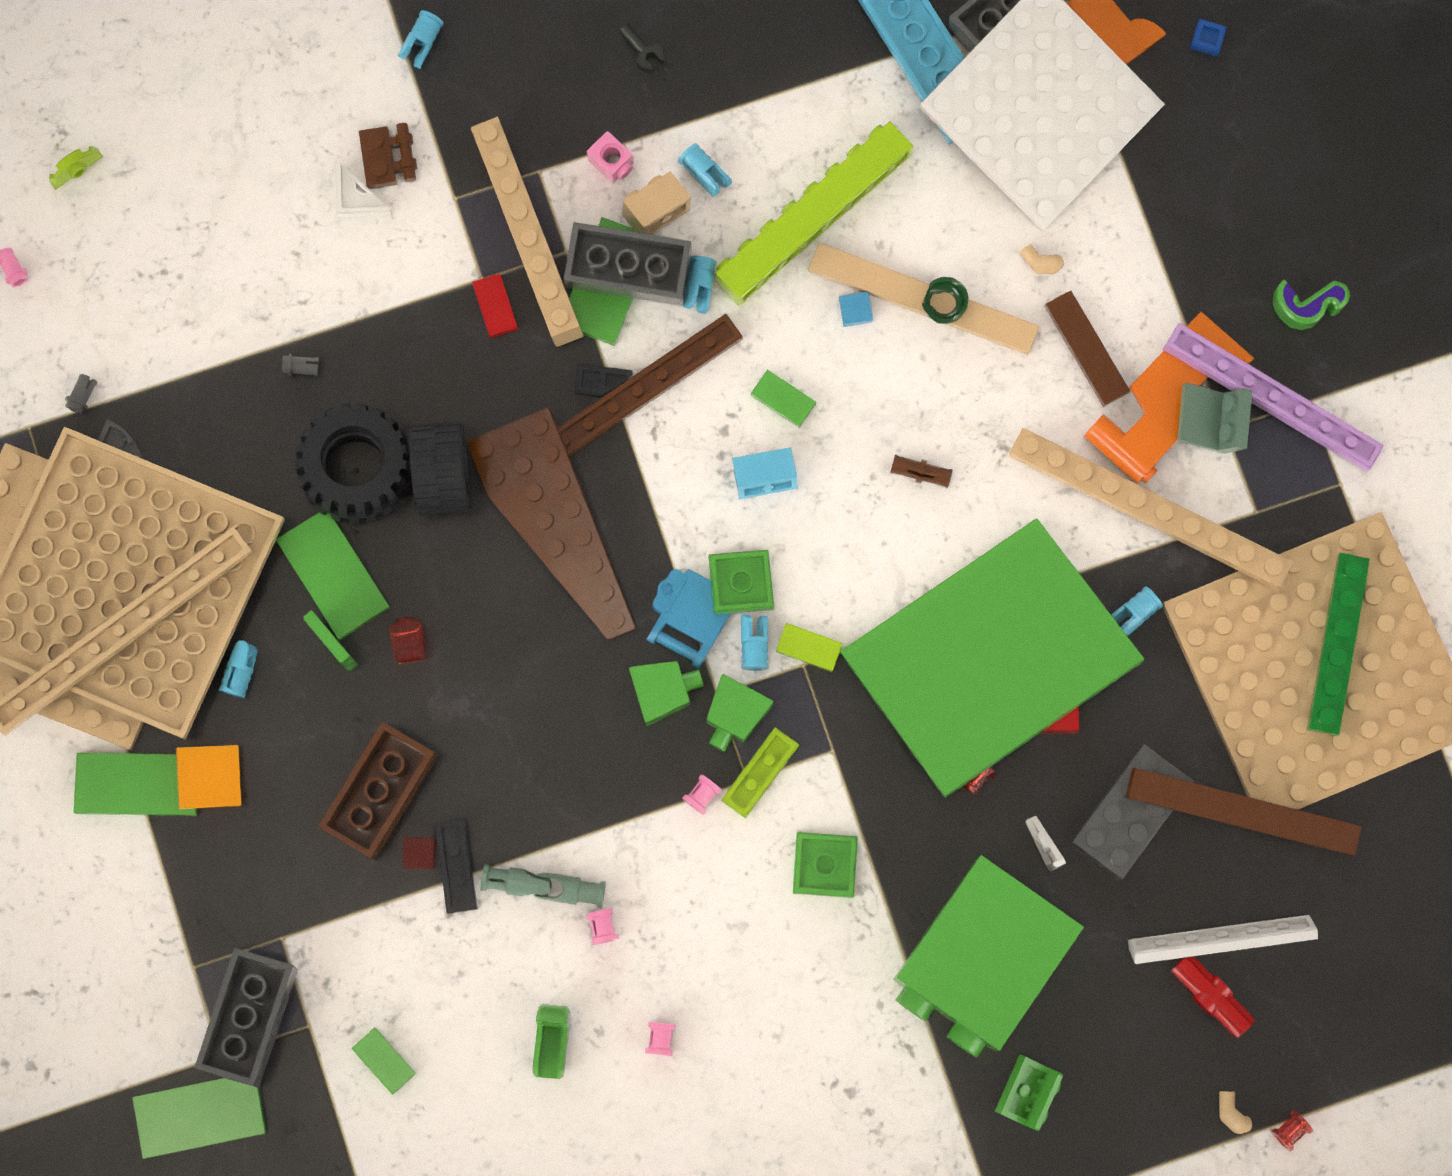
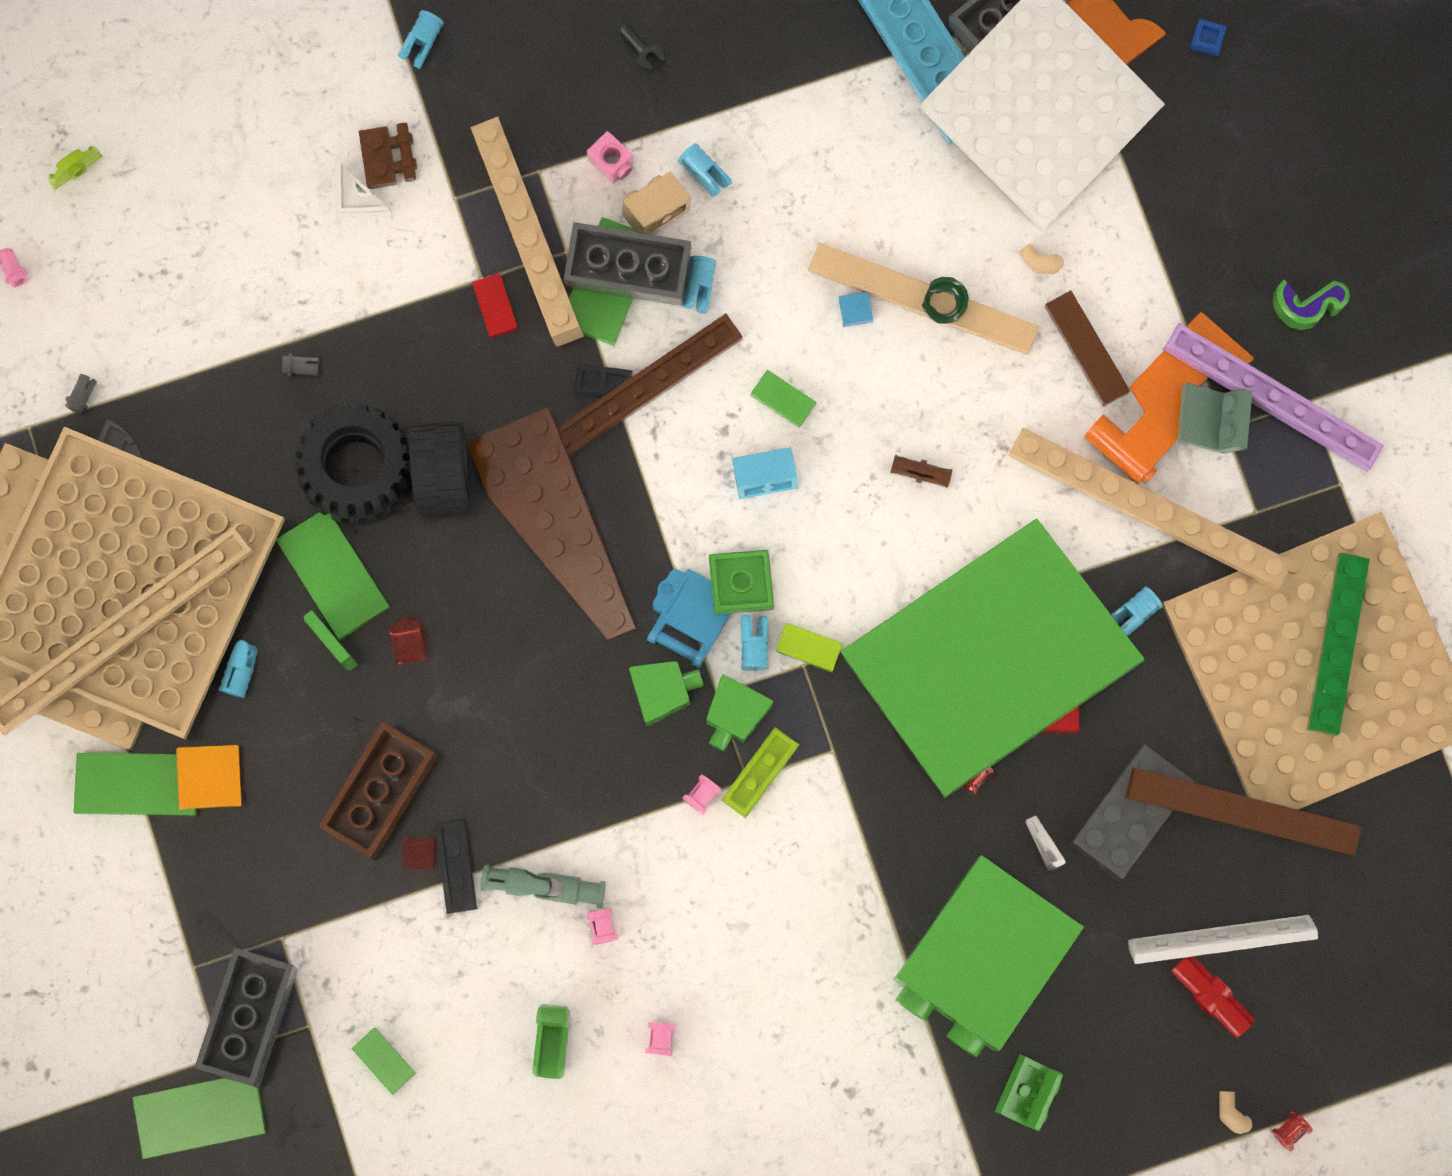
lime brick [715,121,914,306] -> none
bright green tile [793,832,858,898] -> none

